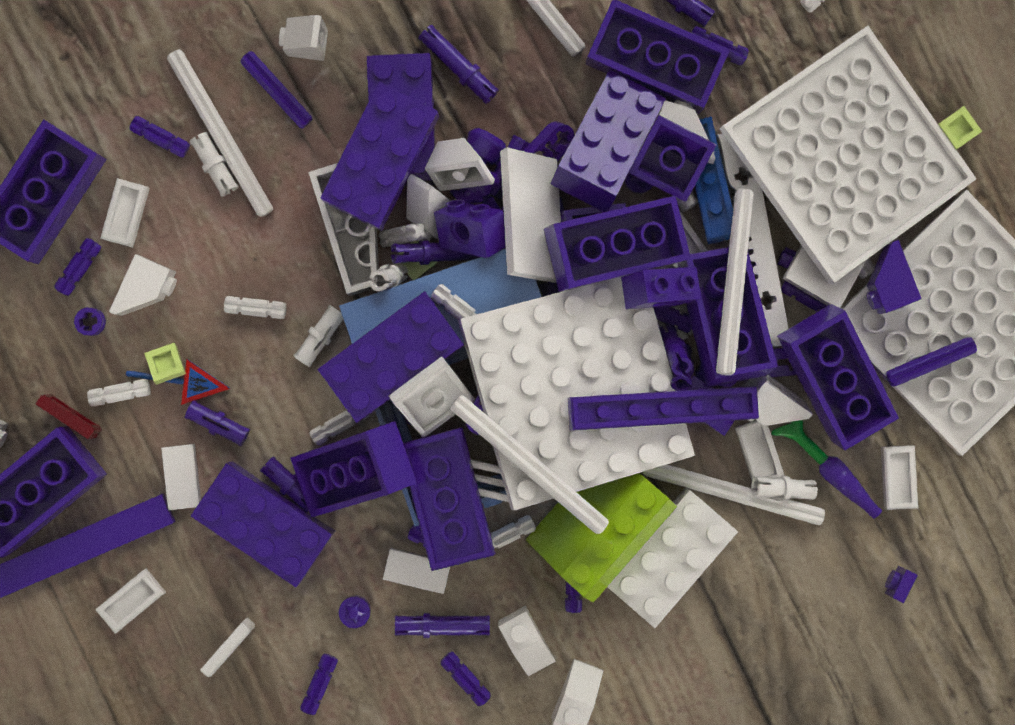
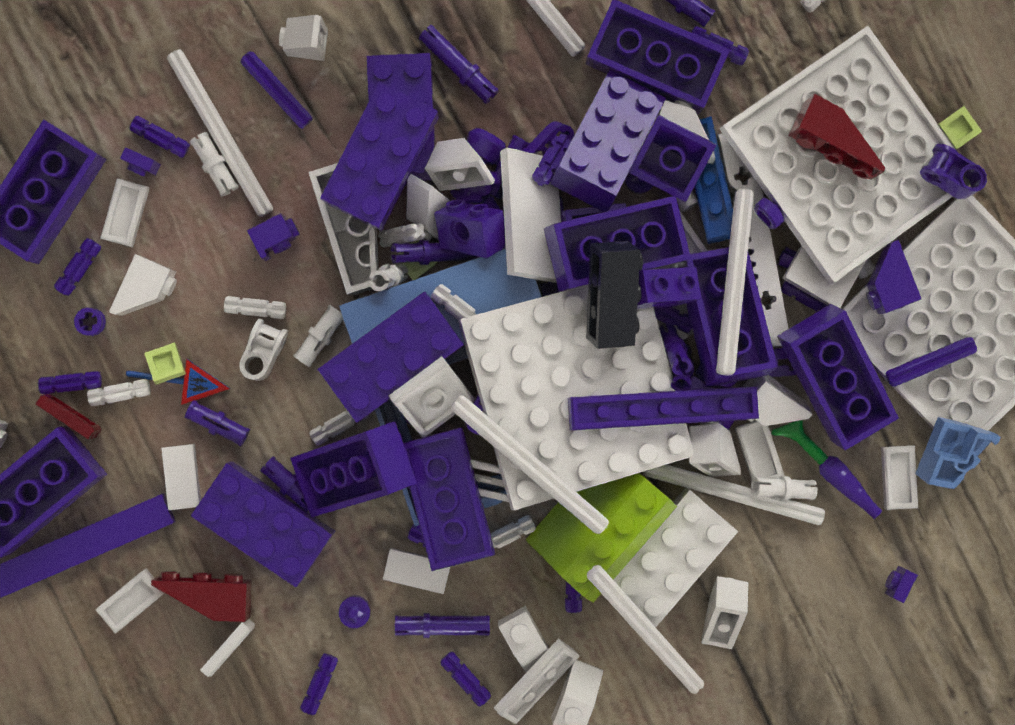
none -> dark purple axle [38,371,102,394]
none -> dark purple plate [120,147,161,177]
none -> dark red slope [151,571,252,622]
none -> white piece [239,318,288,381]
none -> dark purple brick [247,213,300,261]
none -> white tile [494,638,579,724]
none -> dark purple axle [532,134,571,187]
none -> black brick [586,241,643,349]
none -> white axle [587,565,704,694]
none -> white slope [689,421,741,477]
none -> white slope [701,576,748,649]
none -> dark purple tile [754,197,784,229]
none -> dark red slope [788,94,885,180]
none -> medium blue slope [915,417,1001,489]
none -> dark purple piece [920,144,987,199]

